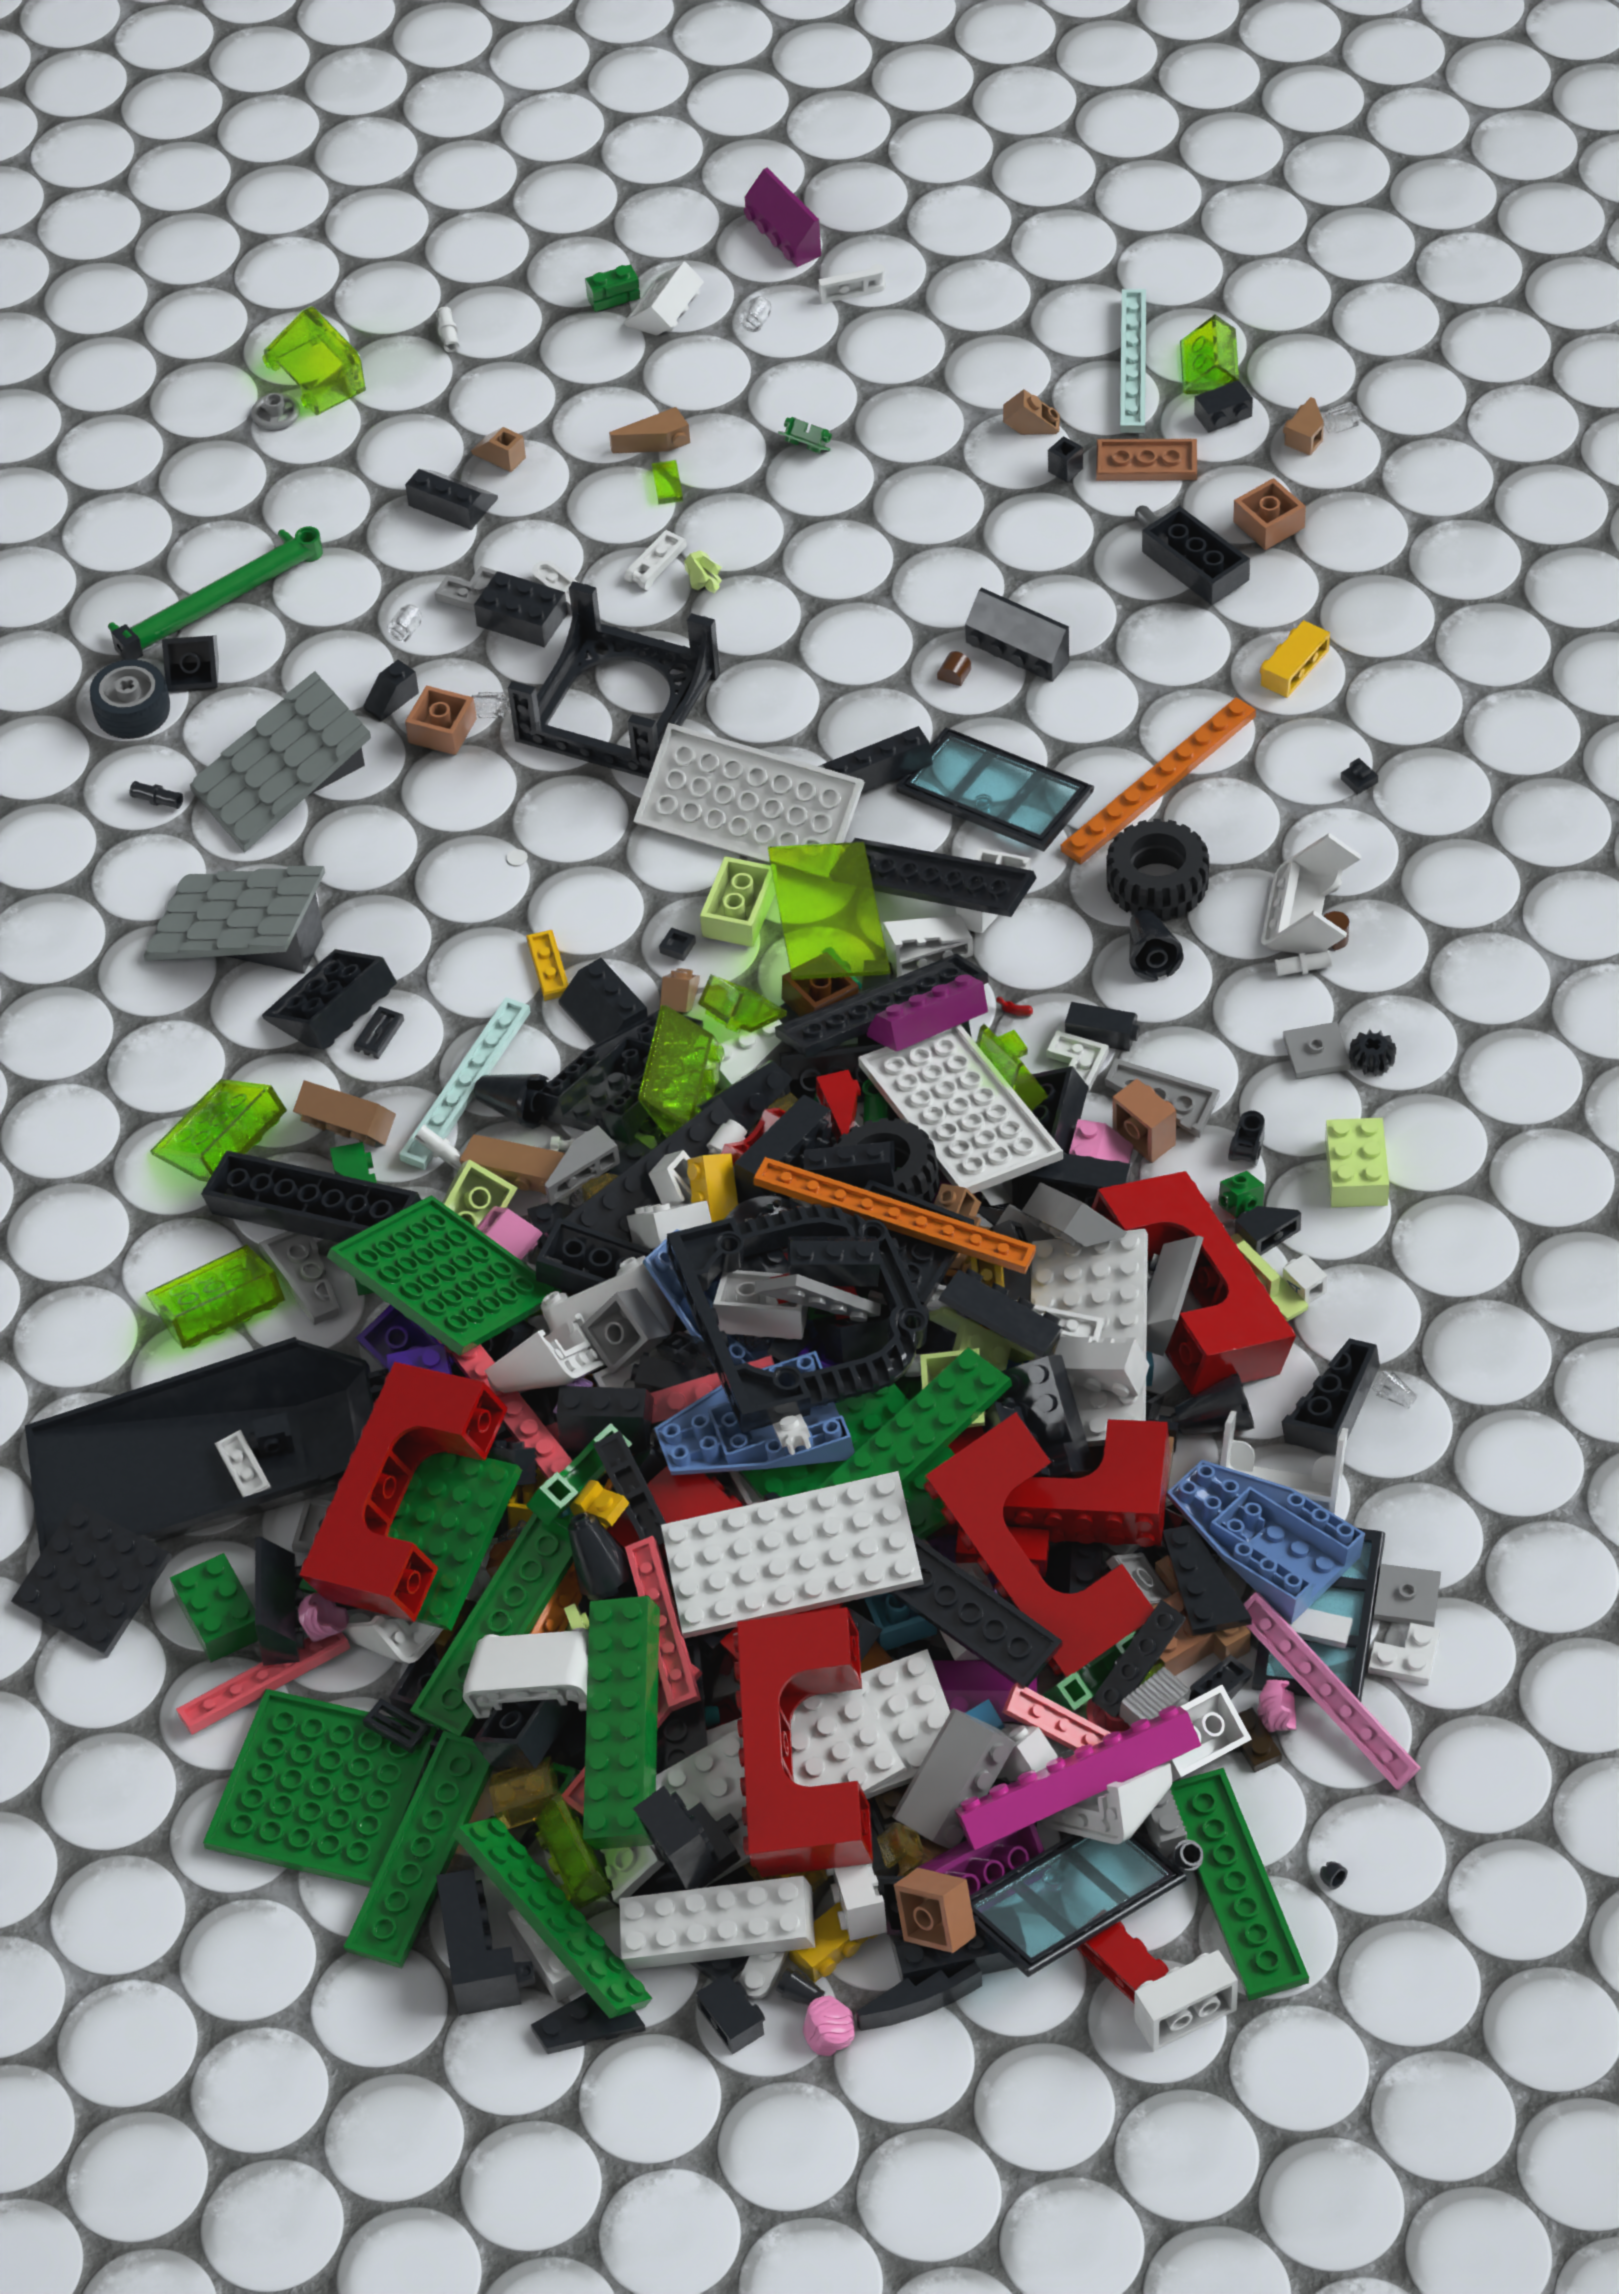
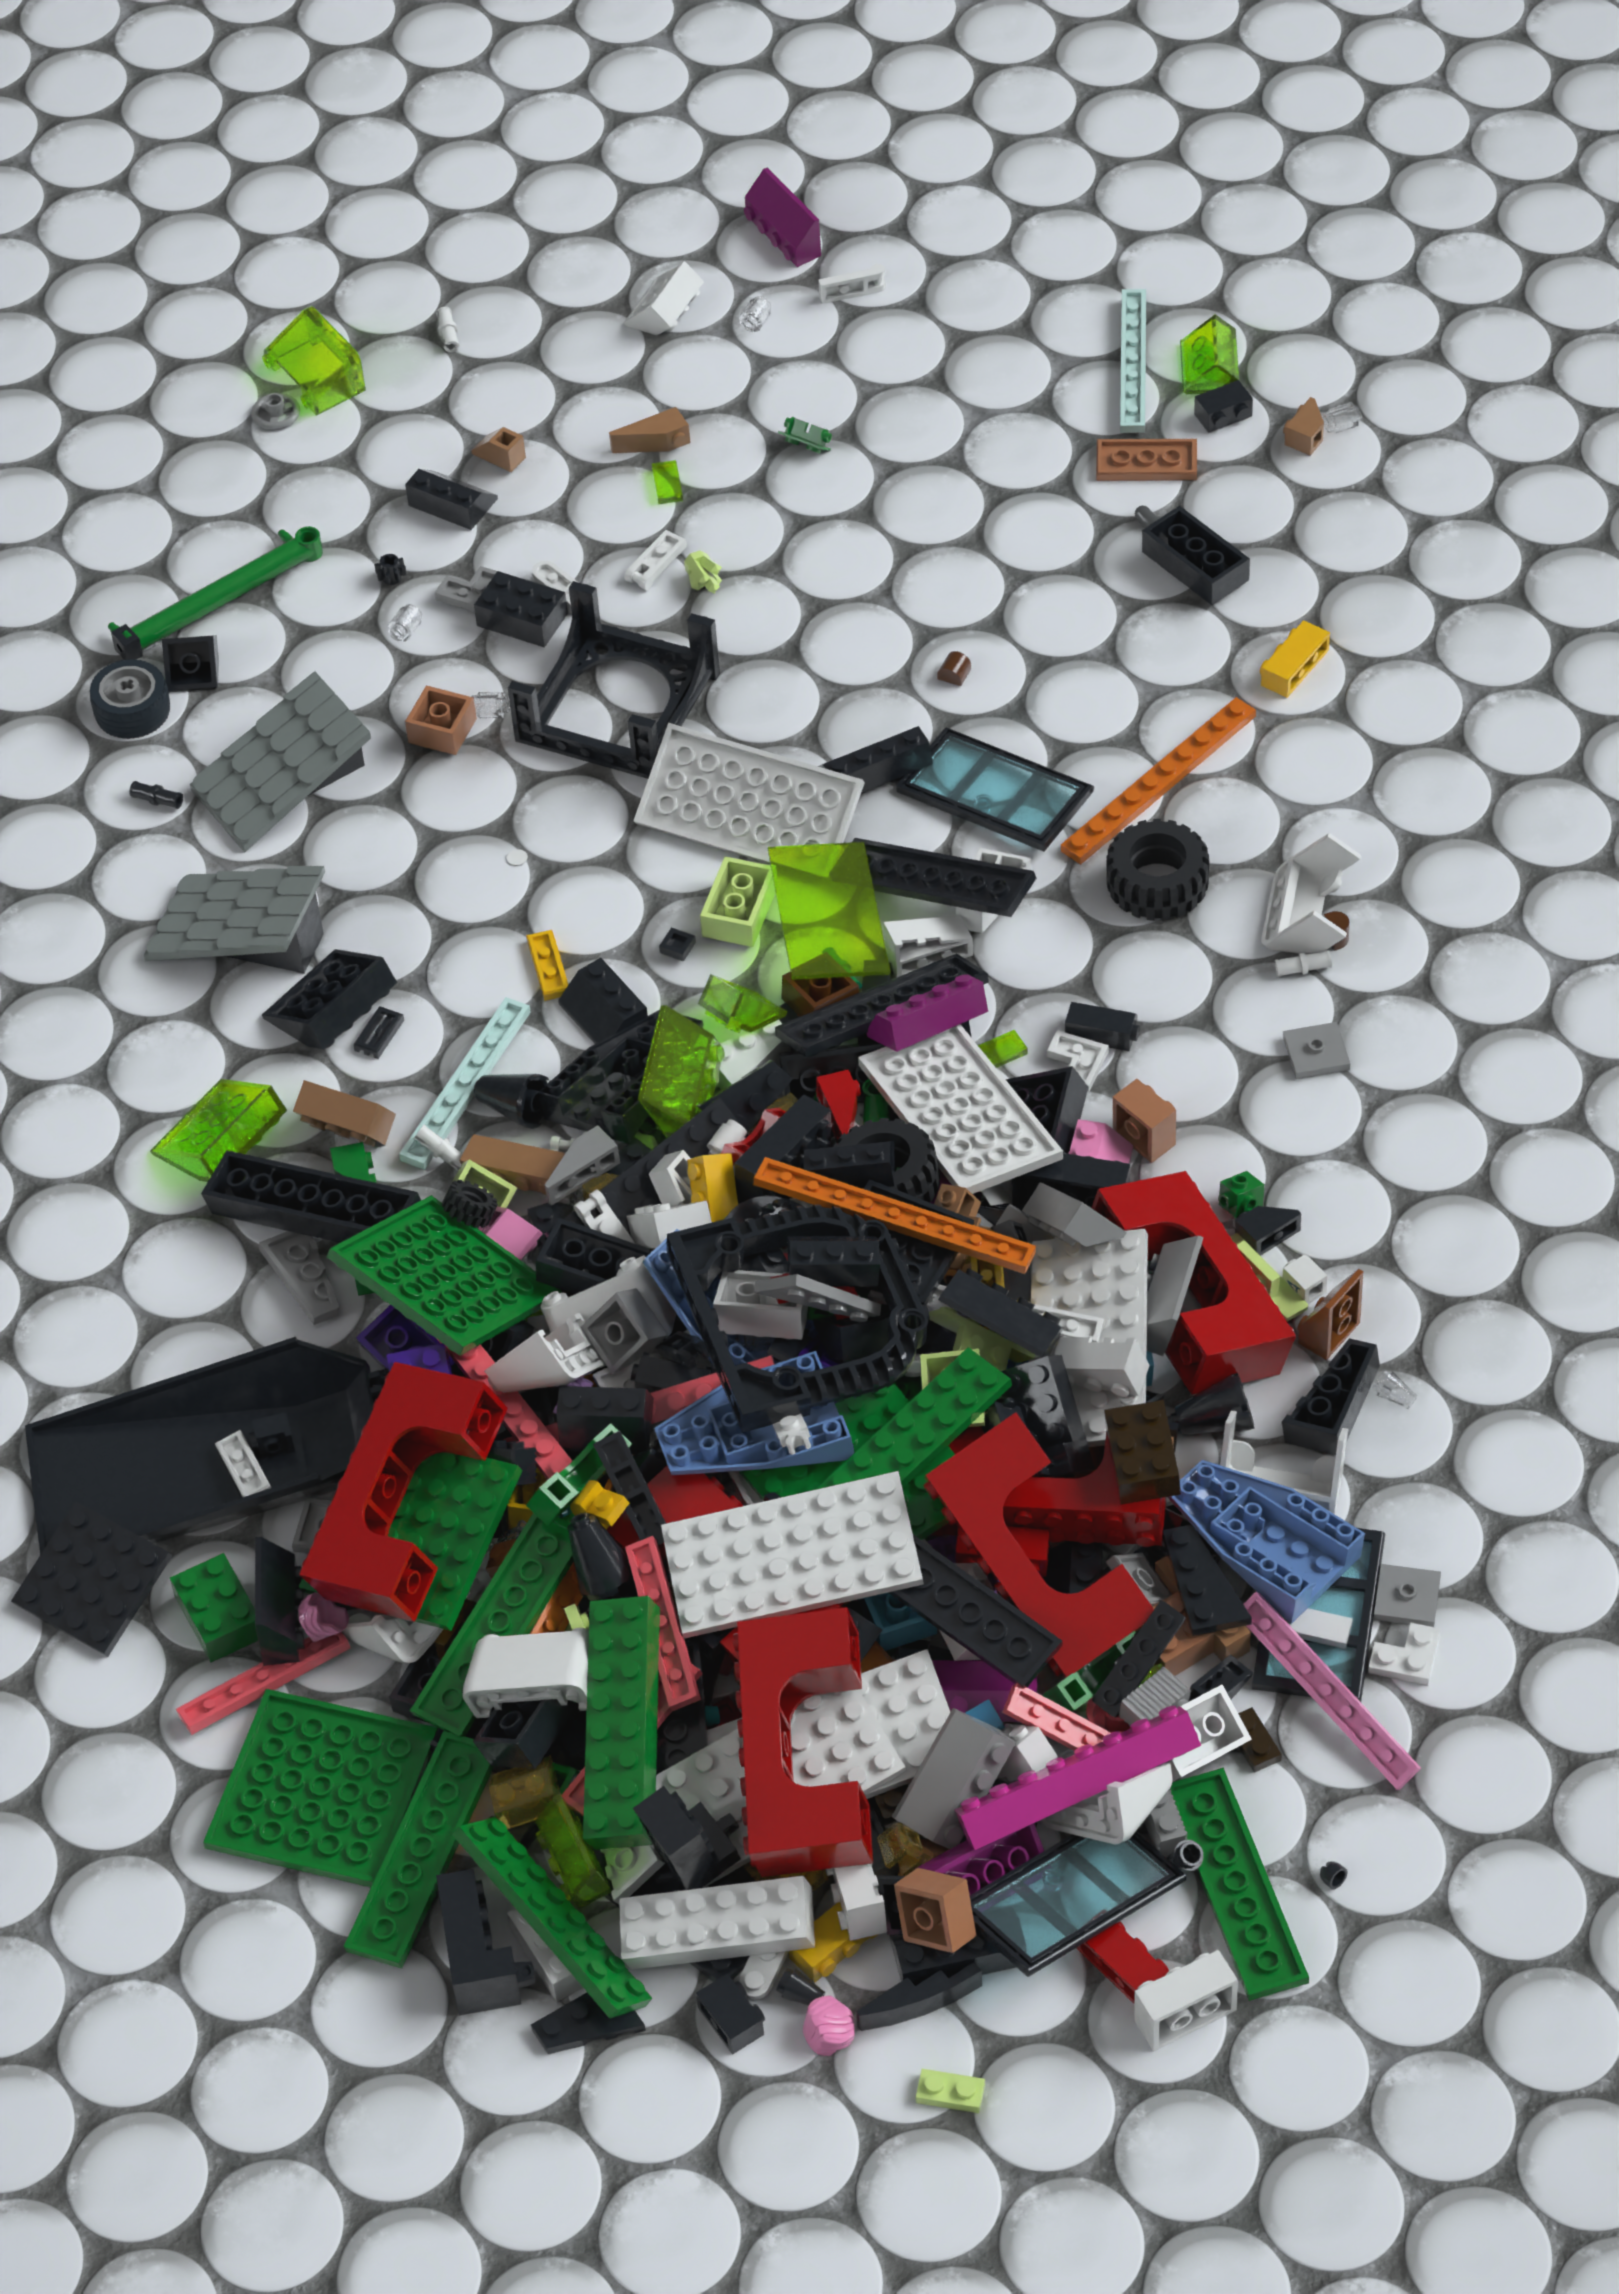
clear neon green slope [145,1245,285,1349] -> none
black tile [362,1698,430,1754] -> none
black slope [363,660,419,721] -> none
green brick [585,265,640,312] -> none
medium nougat slope [659,968,700,1012] -> none
slope [965,587,1069,682] -> none
clear neon green slope [976,1024,1048,1111] -> none
red piece [996,997,1033,1016] -> none
medium nougat slope [1003,389,1060,435] -> none
black brick [1048,436,1083,483] -> none
light grey wing [1105,1058,1220,1138] -> none
black cone [1129,910,1184,981] -> none
black piece [1228,1110,1265,1166] -> none
nougat brick [1233,478,1306,550] -> none
bright pink hair [1257,1680,1296,1733] -> none
yellowish green brick [1325,1118,1389,1208] -> none
black tile [1341,758,1378,795] -> none
black gear [1349,1029,1396,1077] -> none
none -> black gear [374,554,407,585]
none -> black tyre [442,1180,498,1228]
none -> white plate [573,1189,635,1243]
none -> yellowish green plate [916,2069,985,2113]
none -> dark brown brick [1104,1400,1181,1505]
none -> dark orange slope [1297,1269,1364,1360]

